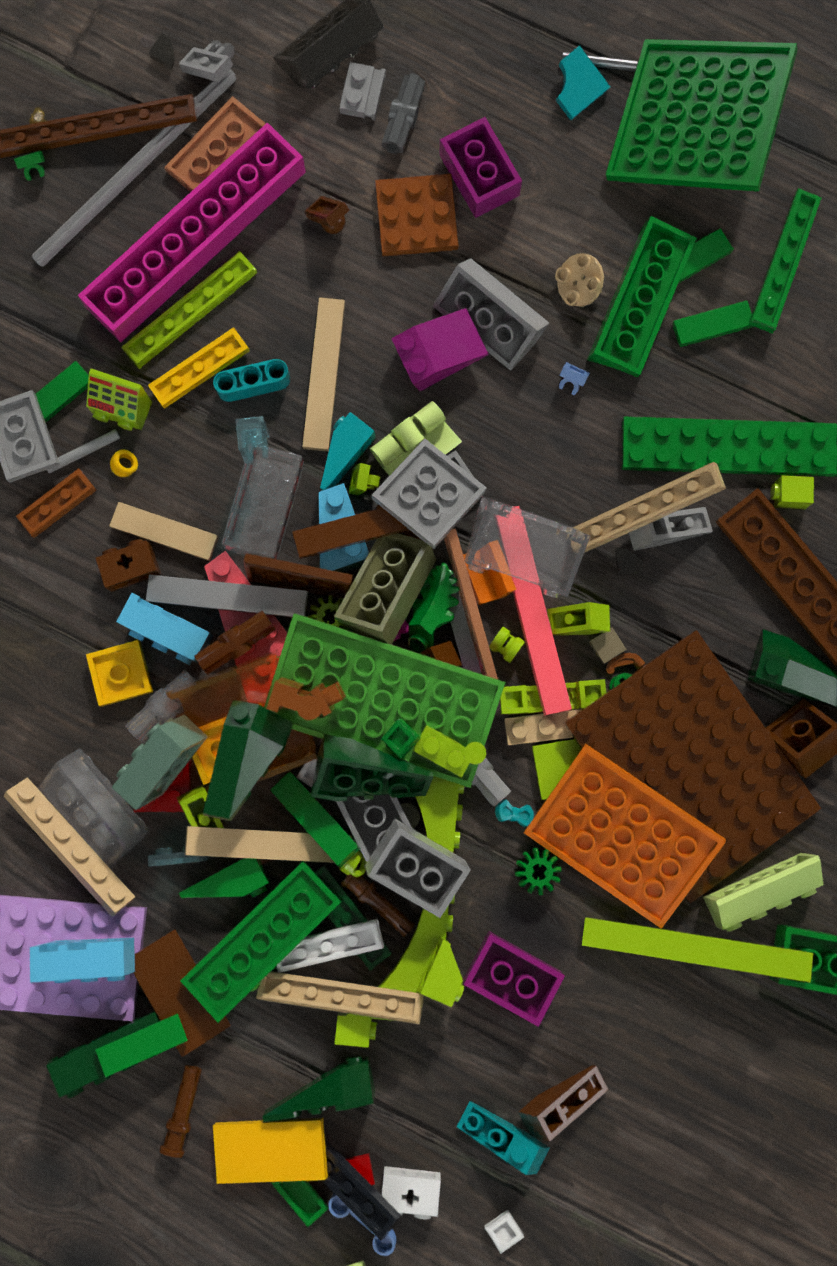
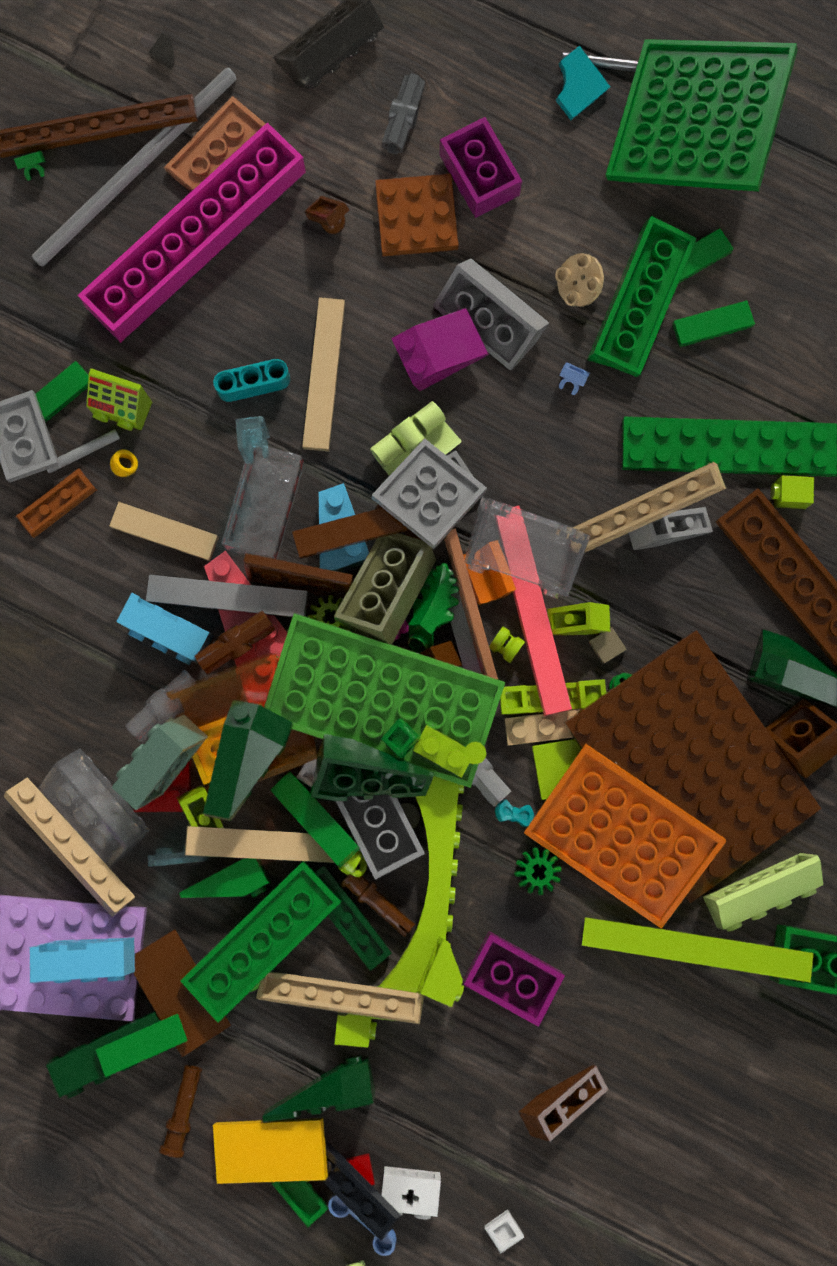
clear yellow rock [29,107,47,124] -> none
yellow plate [86,640,153,707] -> none
reddish brown brick [95,539,161,592] -> none
lime tile [121,251,257,369] -> none
yellow plate [148,327,250,409] -> none
light grey hinge [179,40,235,82] -> none
dark orange hips [266,677,346,720] -> none
white tile [277,919,384,973] -> none
teal slope [320,412,376,491] -> none
light grey plate [339,62,386,120] -> none
lime tile [349,463,380,495] -> none
light grey brick [365,819,471,918] -> none
teal slope [457,1101,550,1175] -> none
dark orange piece [606,653,646,674] -> none
green tile [749,188,822,333] -> none

